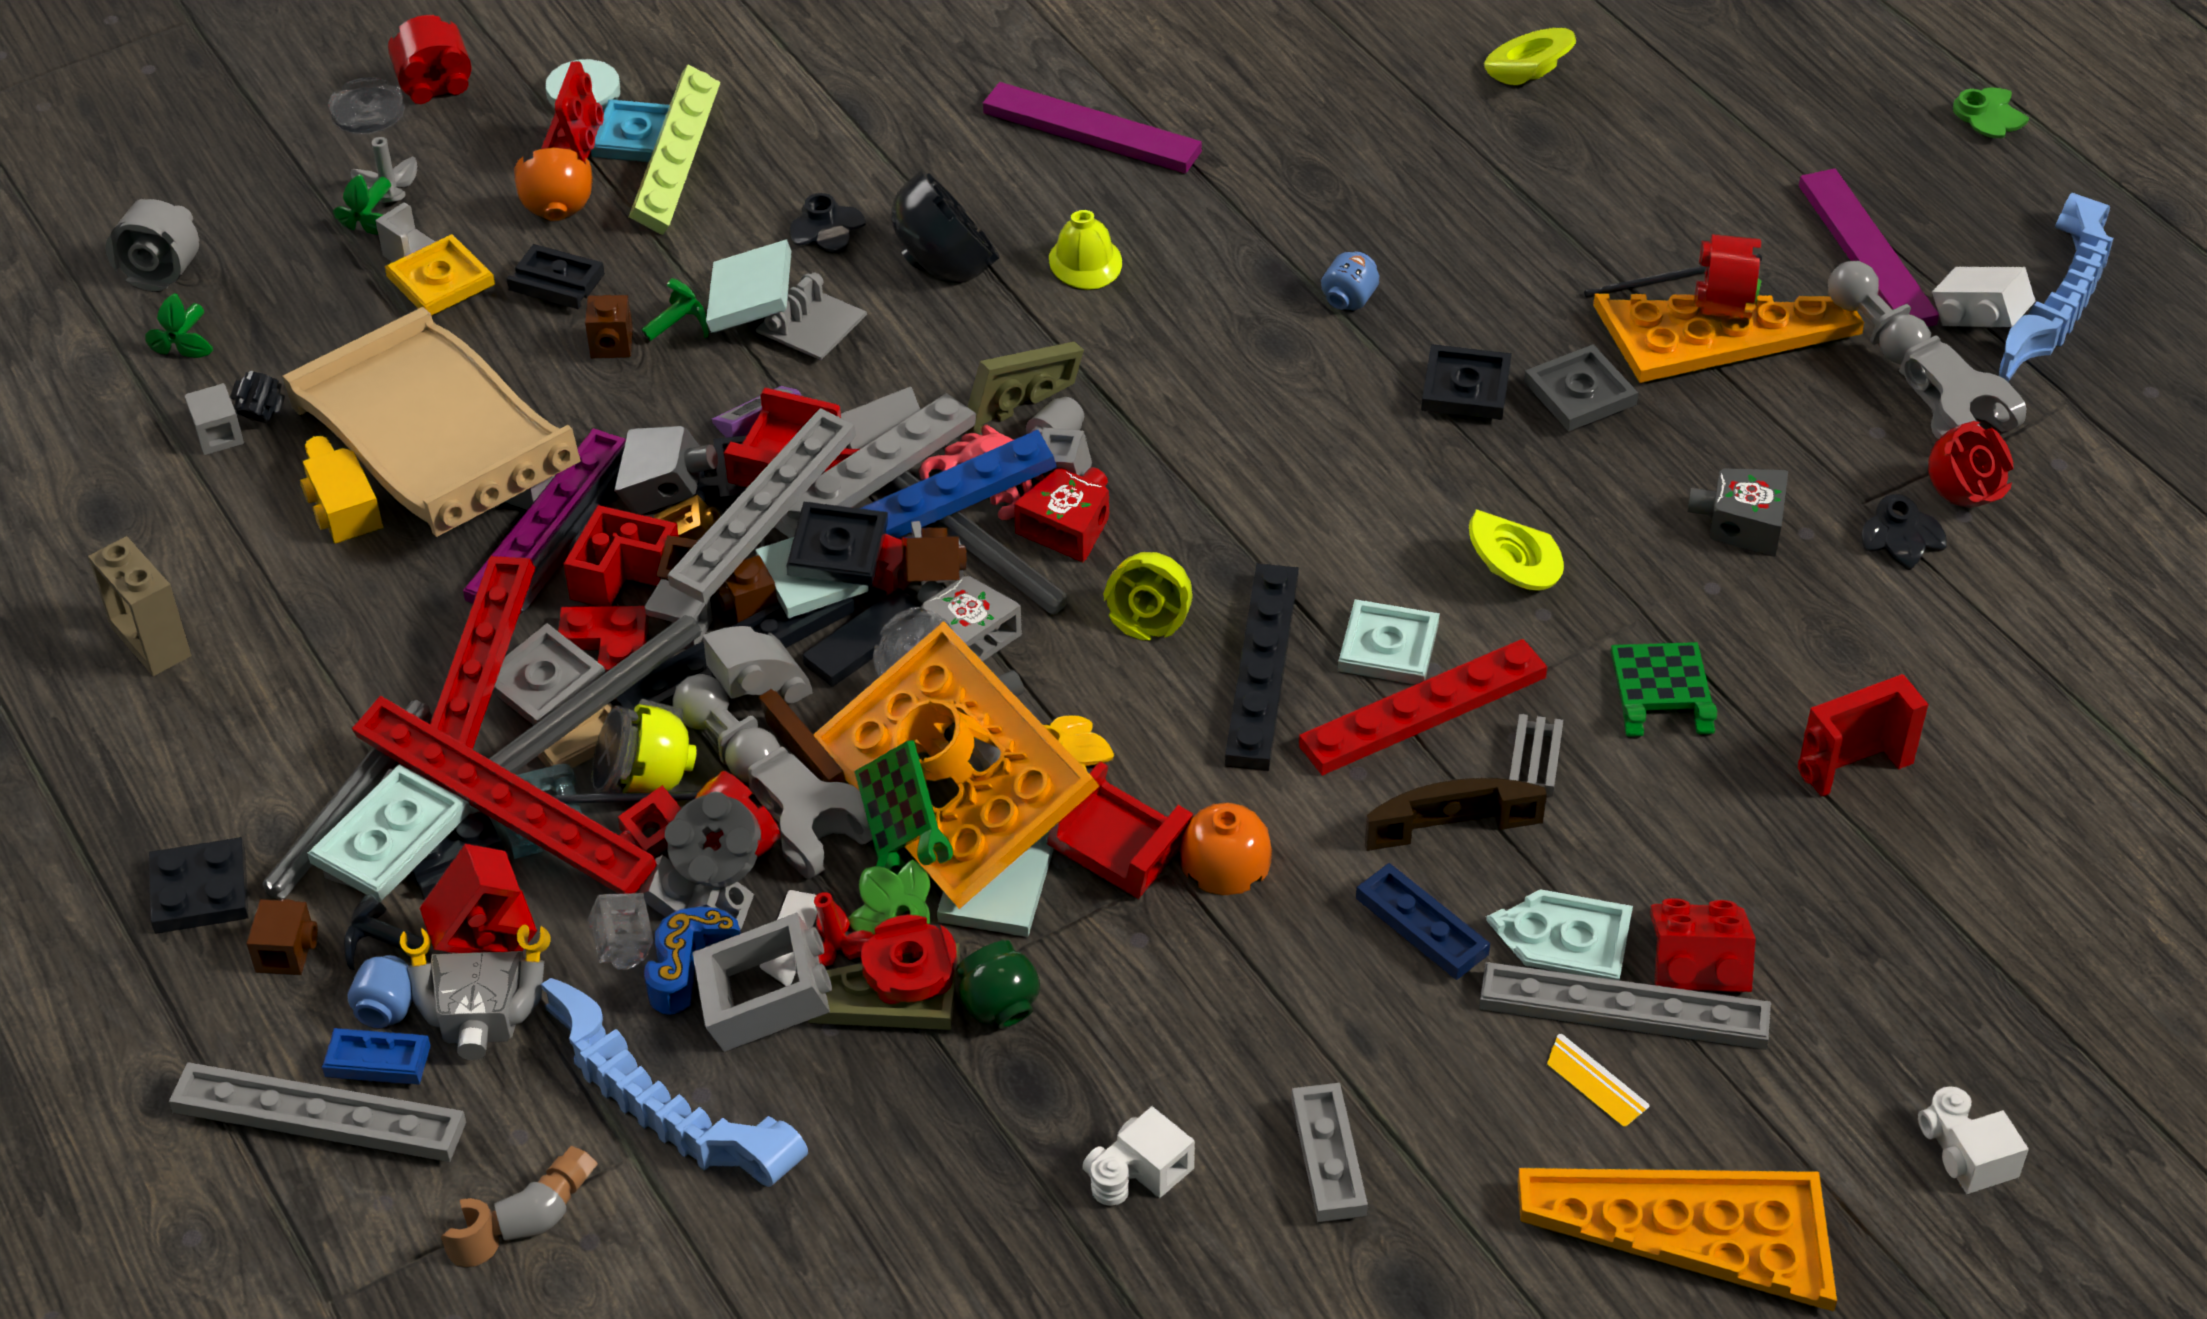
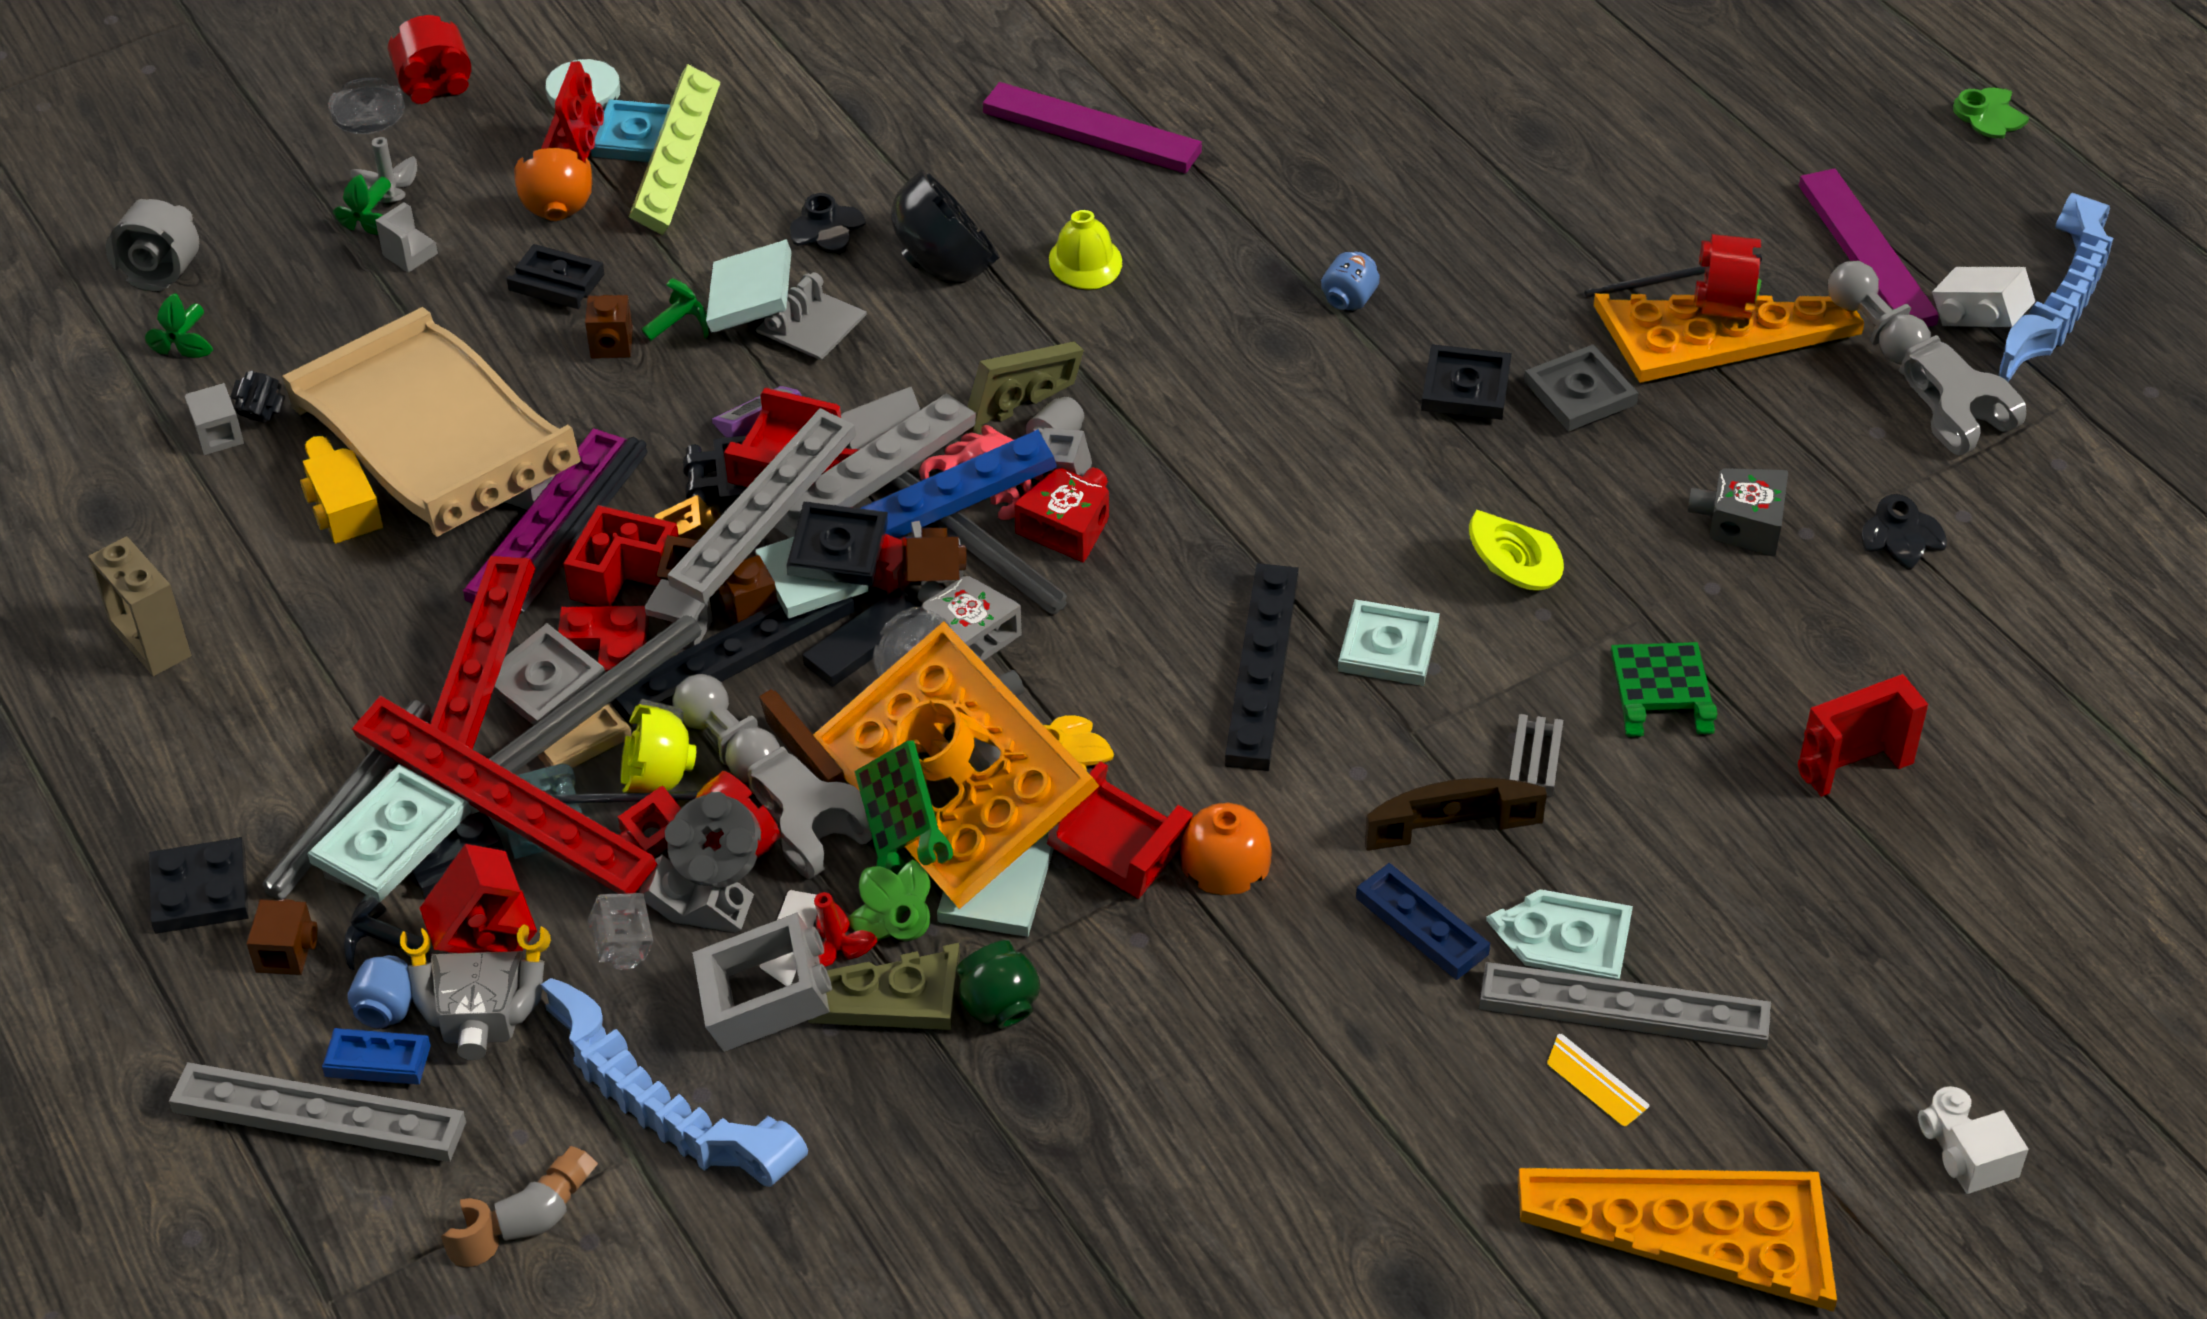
yellow plate [385,234,495,316] -> none
tile [591,705,639,794] -> none
dark grey torso [614,426,718,515] -> none
blue animal [644,906,741,1014] -> none
light grey brick [703,626,813,705] -> none
red plate [861,915,957,1004] -> none
white brick [1082,1106,1195,1206] -> none
neon yellow cylinder [1103,552,1192,640] -> none
light grey plate [1291,1083,1368,1222] -> none
red plate [1299,639,1547,776] -> none
neon yellow hat [1484,28,1576,85] -> none
red bracket [1650,898,1756,992] -> none
red cylinder [1928,421,2014,508] -> none

